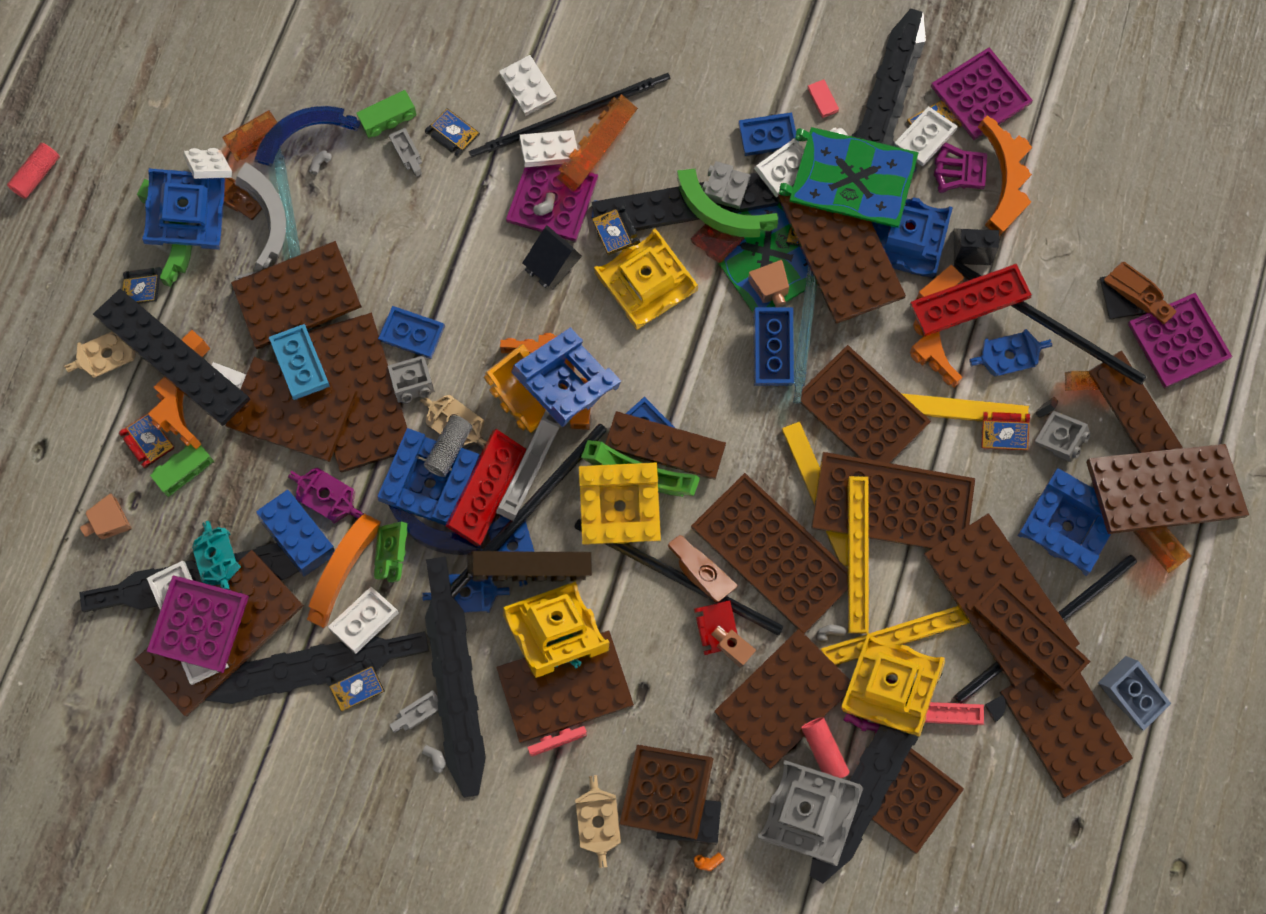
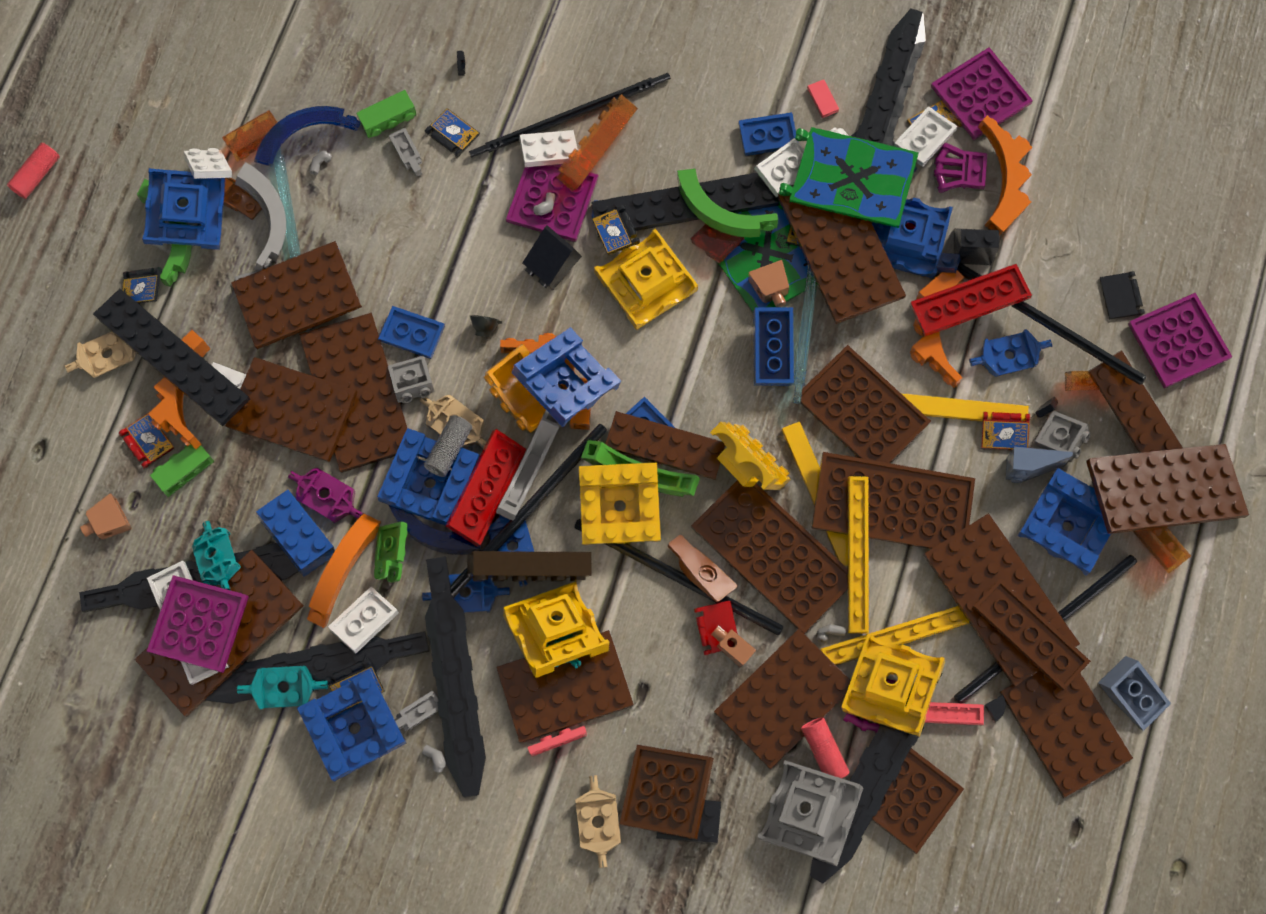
dark azure plate [269,324,330,400] -> none
white plate [499,55,557,116] -> none
orange arm [694,852,725,871] -> none
light grey plate [702,161,751,209] -> none
dark orange piece [1104,262,1176,324] -> none
none -> teal plate [237,666,328,709]
none -> blue piece [297,670,407,781]
none -> black tile [457,51,466,76]
none -> pearl dark grey piece [470,315,503,338]
none -> yellow piece [710,422,791,490]
none -> dark blue plate [937,253,961,273]
none -> sand blue slope [1006,447,1073,483]

